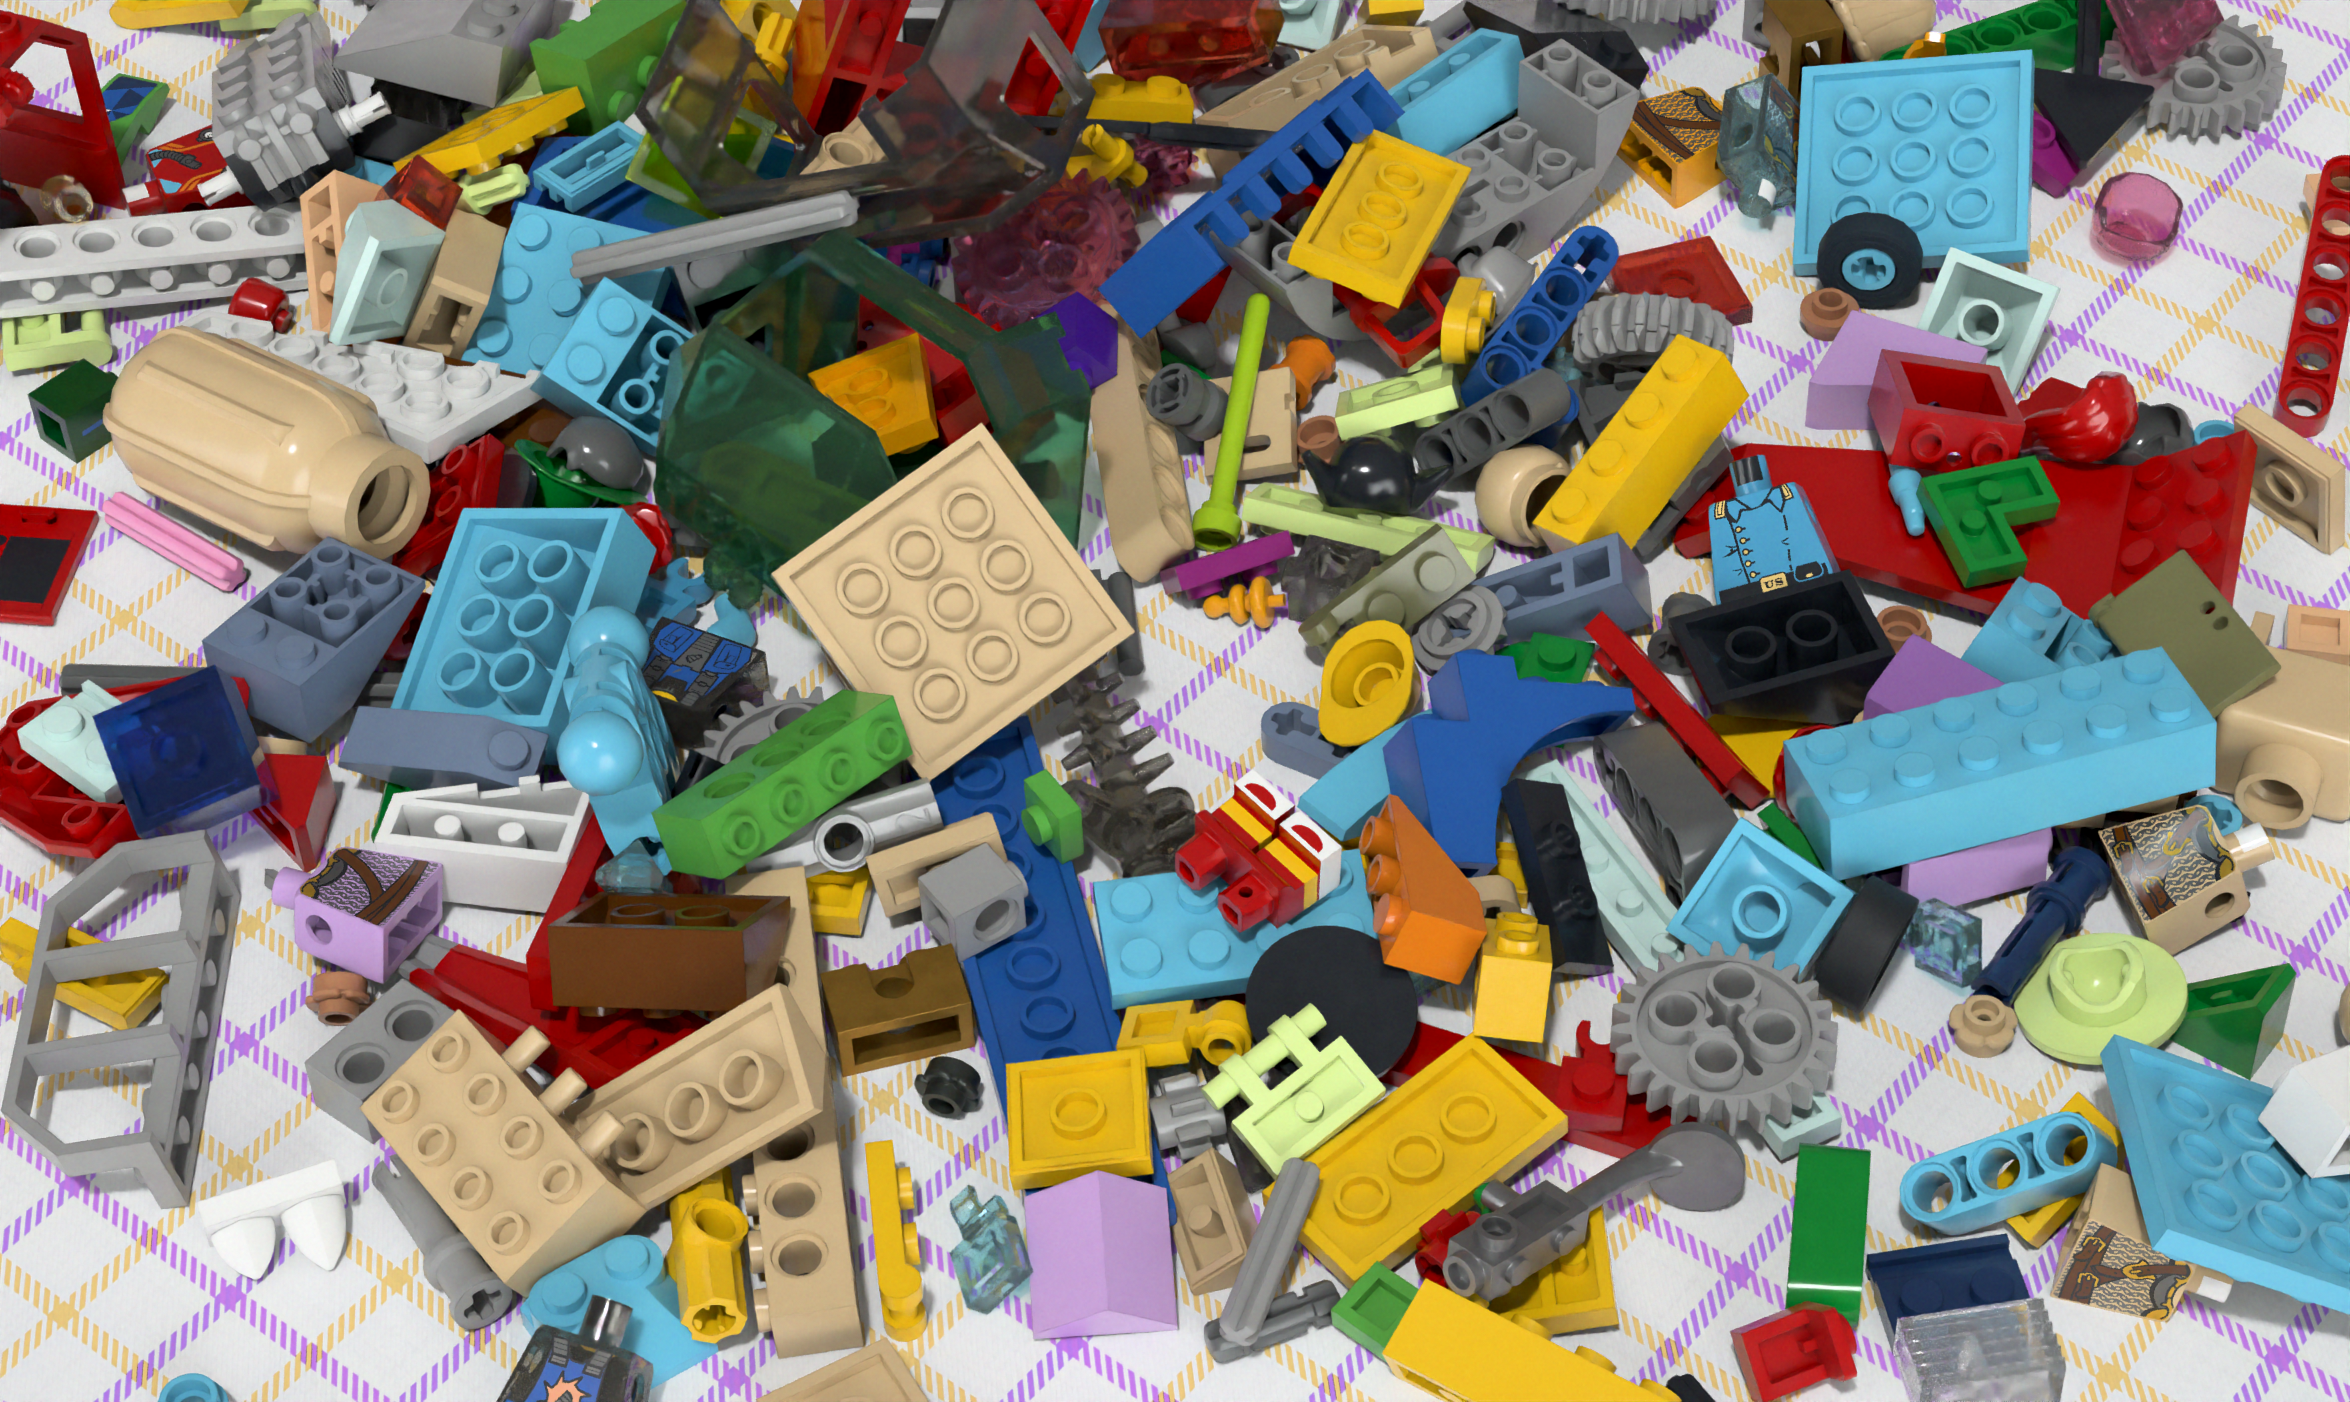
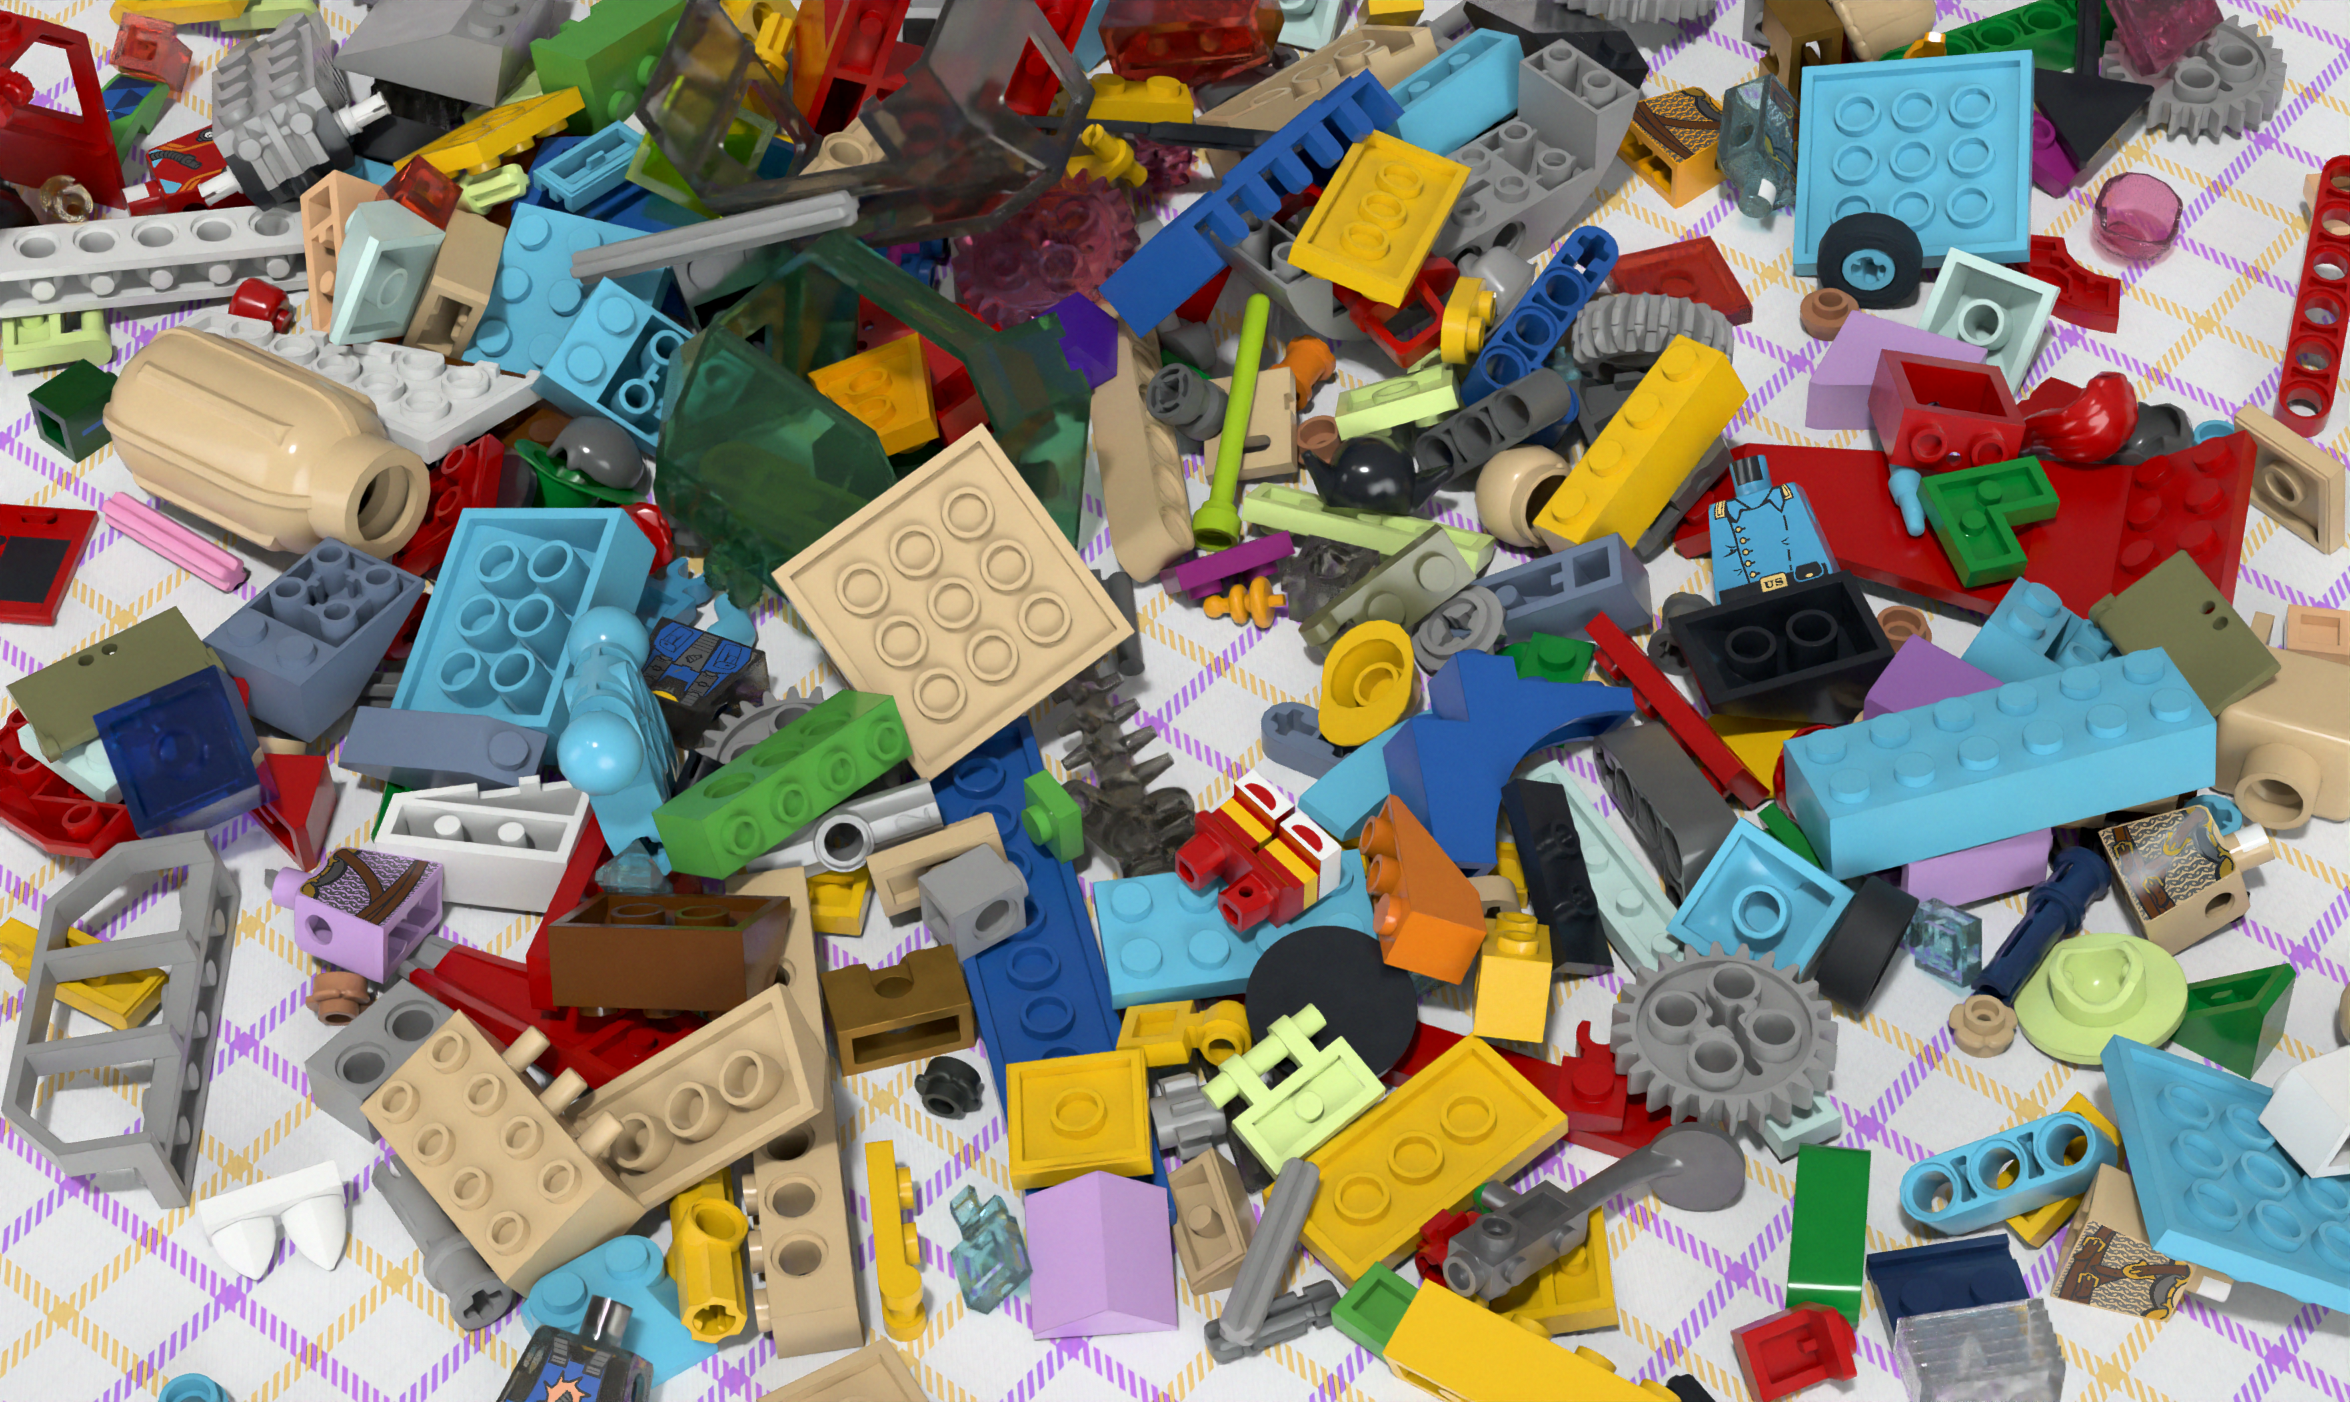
none -> olive door [6,606,228,763]
none -> clear red brick [109,12,193,93]
none -> red tile [2005,234,2121,334]

